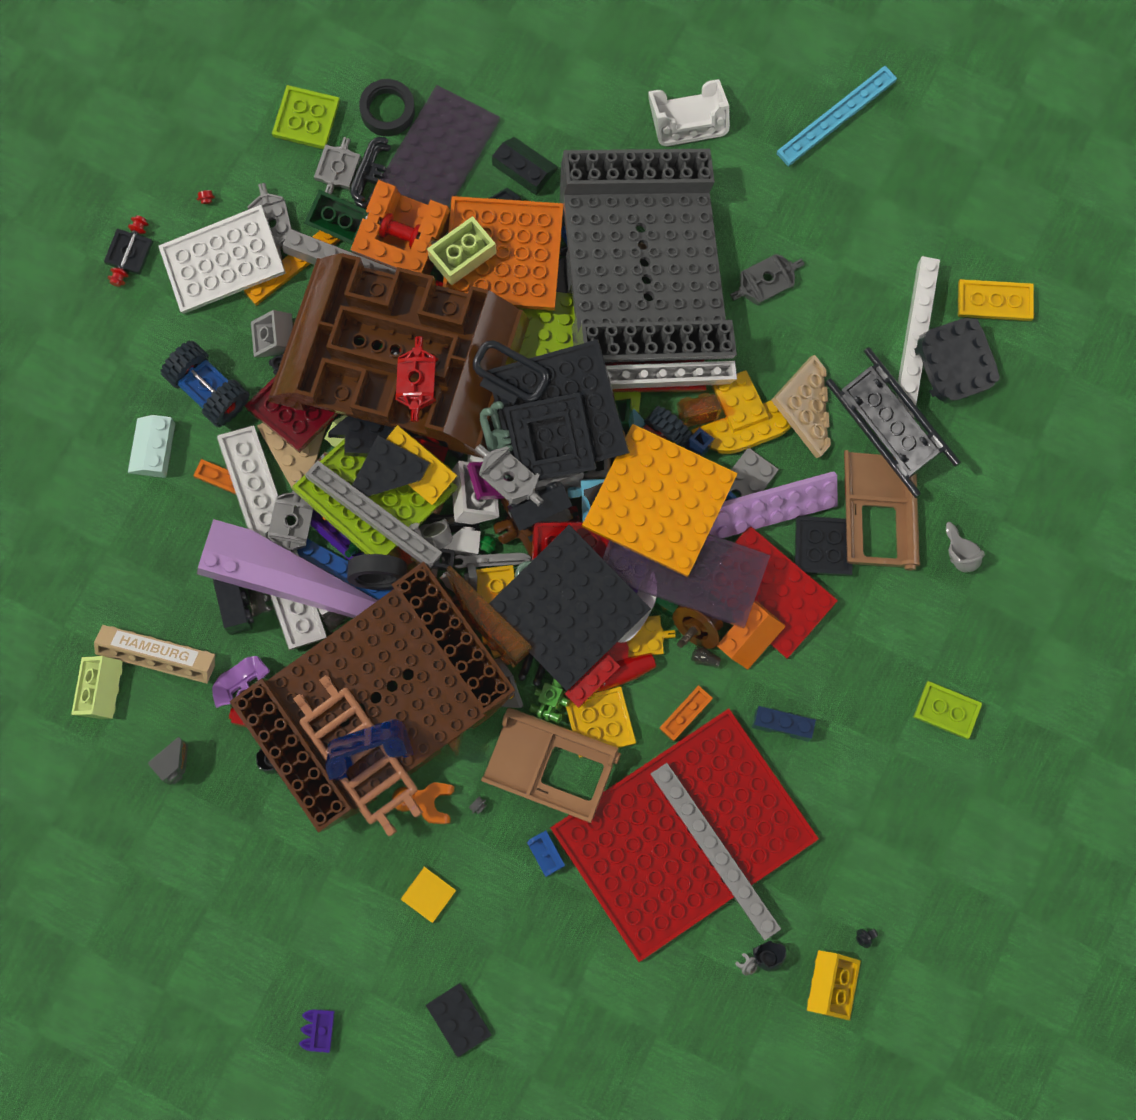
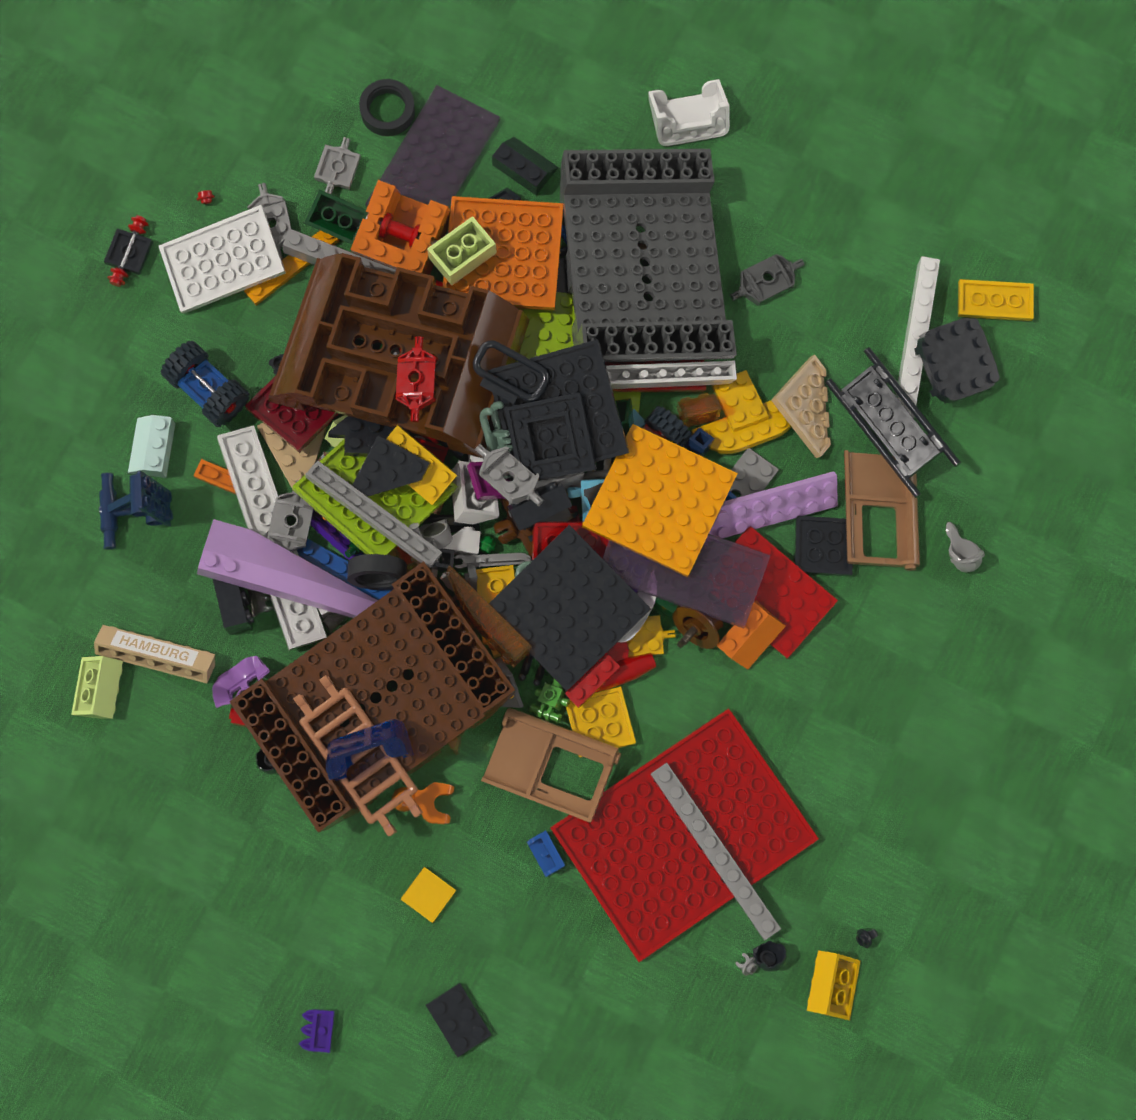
dark grey slope [148,737,188,785] -> none
light grey slope [251,310,293,358] -> none
lime plate [272,85,340,149] -> none
black piece [350,137,391,209] -> none
dark grey plate [469,796,486,814] -> none
orange plate [659,685,713,742] -> none
clear smoke cone [691,646,721,668] -> none
dark blue arch [752,706,816,742] -> none
medium azure plate [776,66,897,167] -> none
lime plate [913,681,982,740] -> none
none -> dark blue plate [99,471,173,550]

